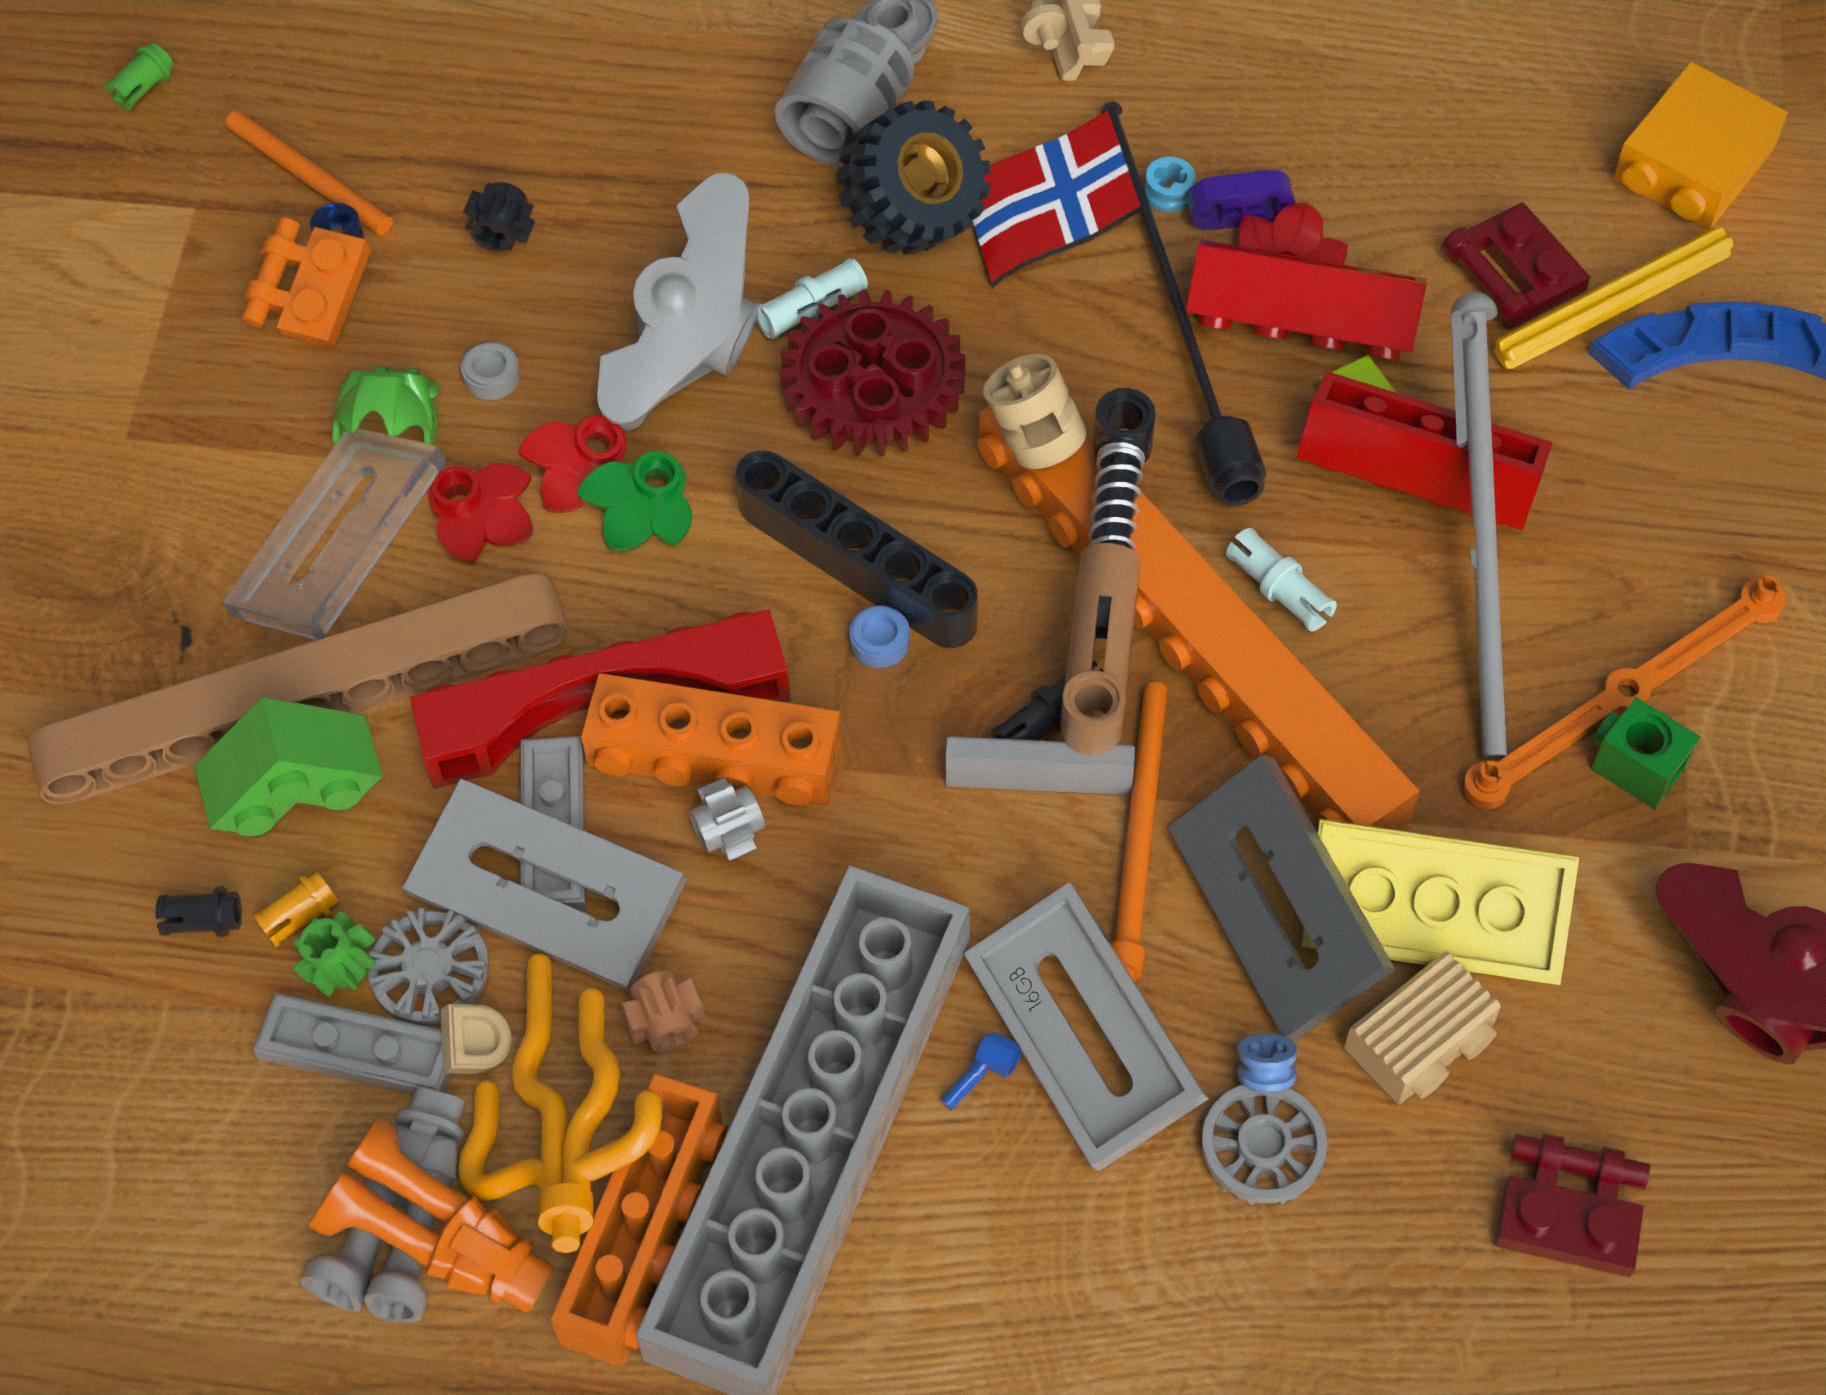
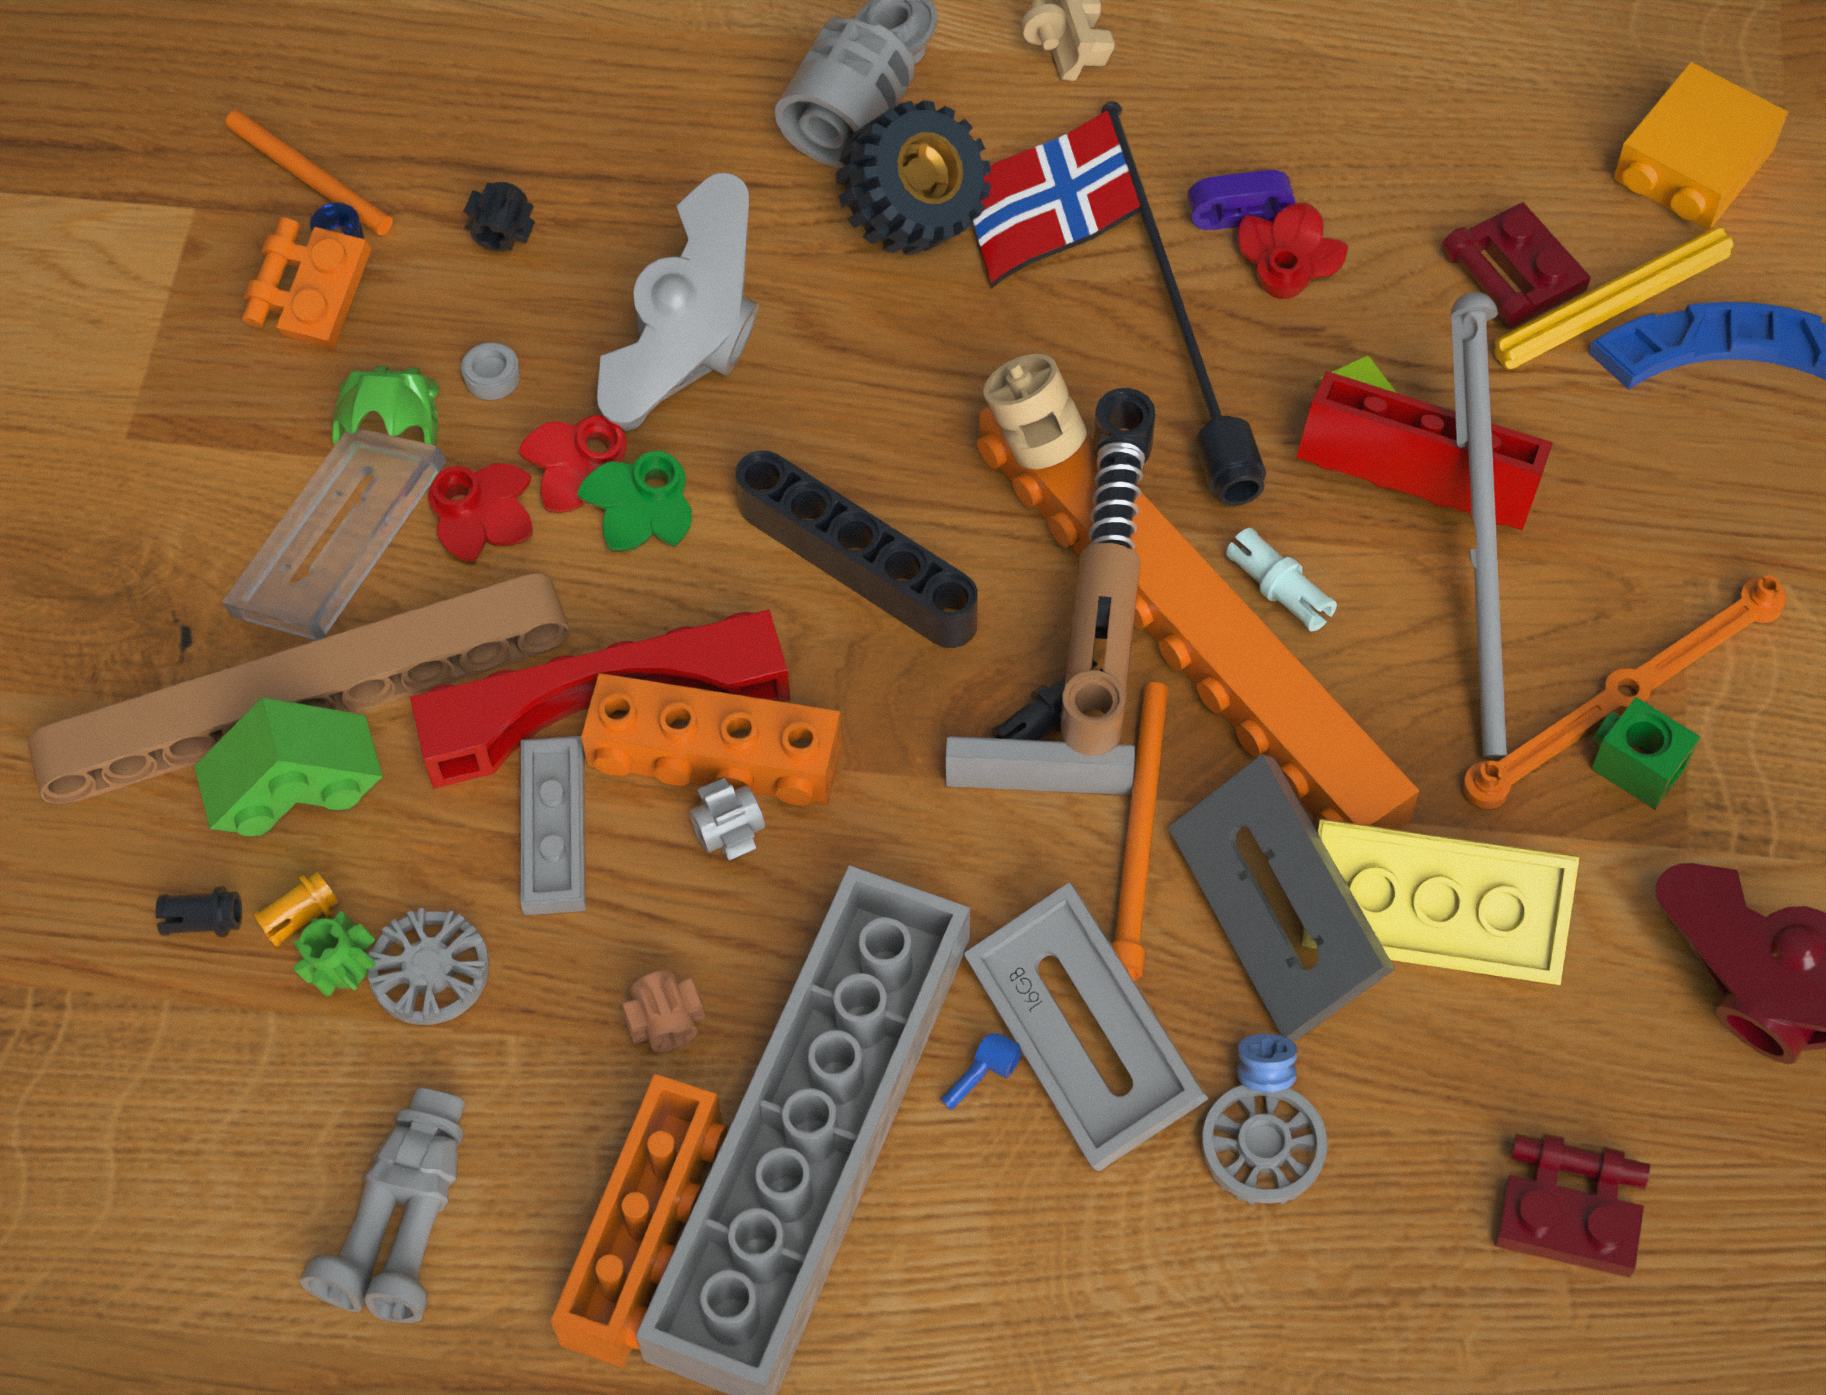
bright green pin [104,43,174,110] -> none
light grey tile [253,993,451,1095] -> none
orange piece [308,1116,555,1313] -> none
light grey piece [402,778,687,993] -> none
tan tile [440,1004,511,1074] -> none
light orange plant [458,953,662,1253] -> none
light aqua pin [756,258,868,339] -> none
dark red gear [779,290,966,456] -> none
medium blue tile [849,606,910,668] -> none
medium azure bush [1145,156,1195,213] -> none
red brick [1186,240,1427,359] -> none
tan brick [1344,951,1501,1105] -> none

